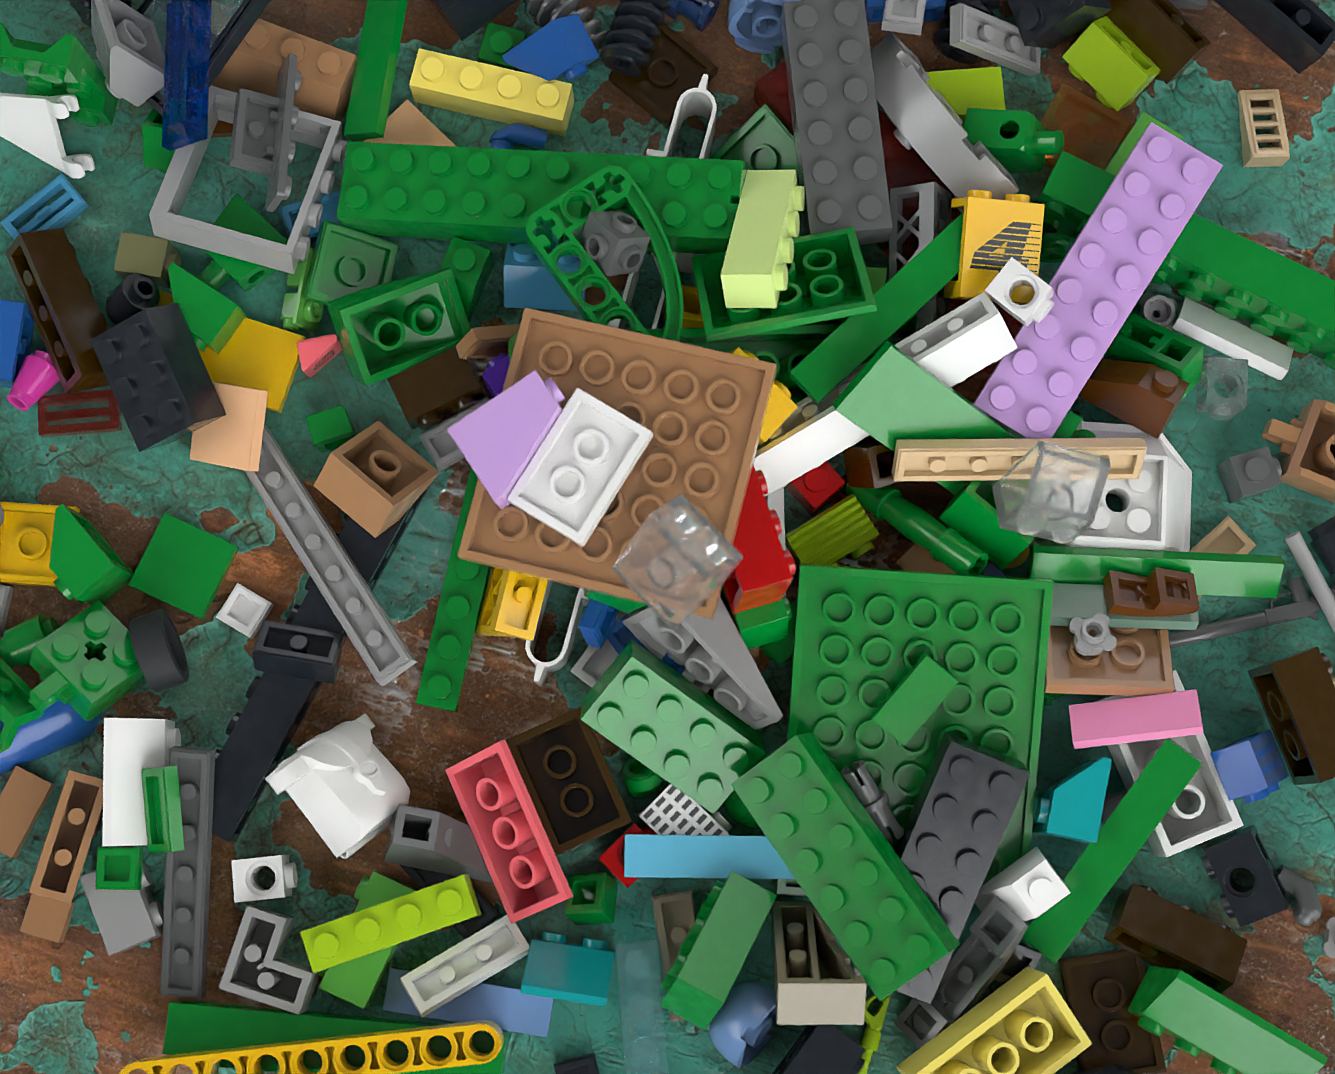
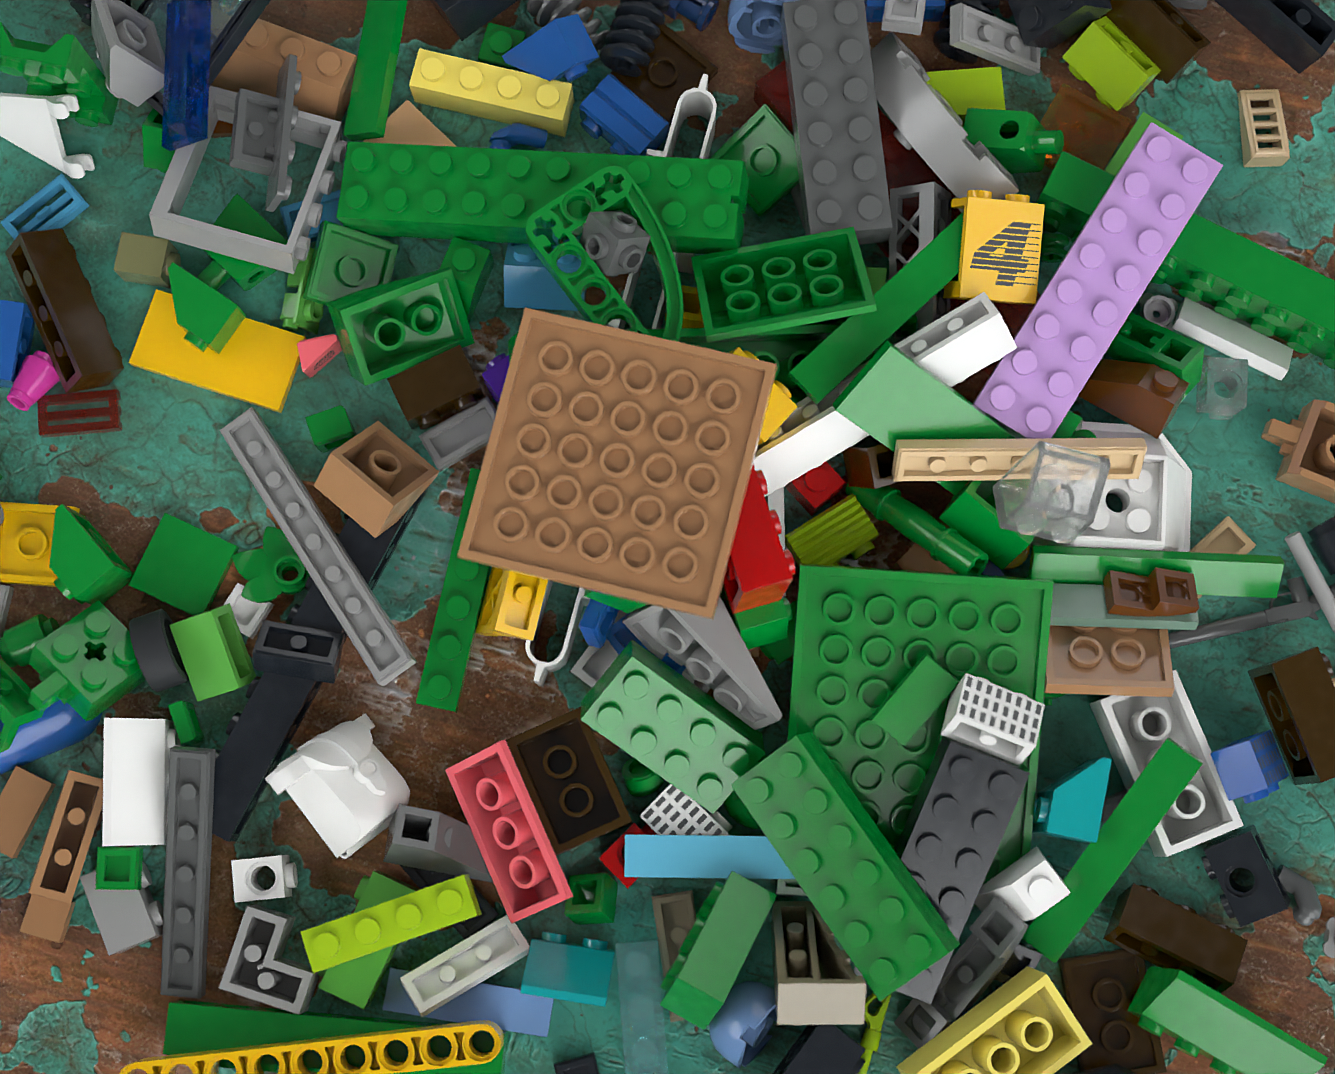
black brick [90,303,226,452] -> none
black brick [106,273,160,324] -> none
green tile [141,765,184,853] -> none
light nougat tile [189,381,268,471] -> none
lavender slope [447,370,565,509] -> none
medium nougat tile [456,324,520,360] -> none
white plate [507,388,653,547] -> none
clear slope [612,494,743,631] -> none
yellowish green brick [721,169,805,308] -> none
dark grey pin [840,760,905,844] -> none
white brick [985,257,1054,327] -> none
light grey plate [1069,613,1117,656] -> none
bright pink tile [1069,689,1203,749] -> none
dark grey brick [1216,446,1282,504] -> none
none -> green tile [168,700,205,746]
none -> bright green brick [169,603,256,702]
none -> green plate [232,526,310,603]
none -> blue brick [579,74,669,156]
none -> white brick [941,673,1045,766]

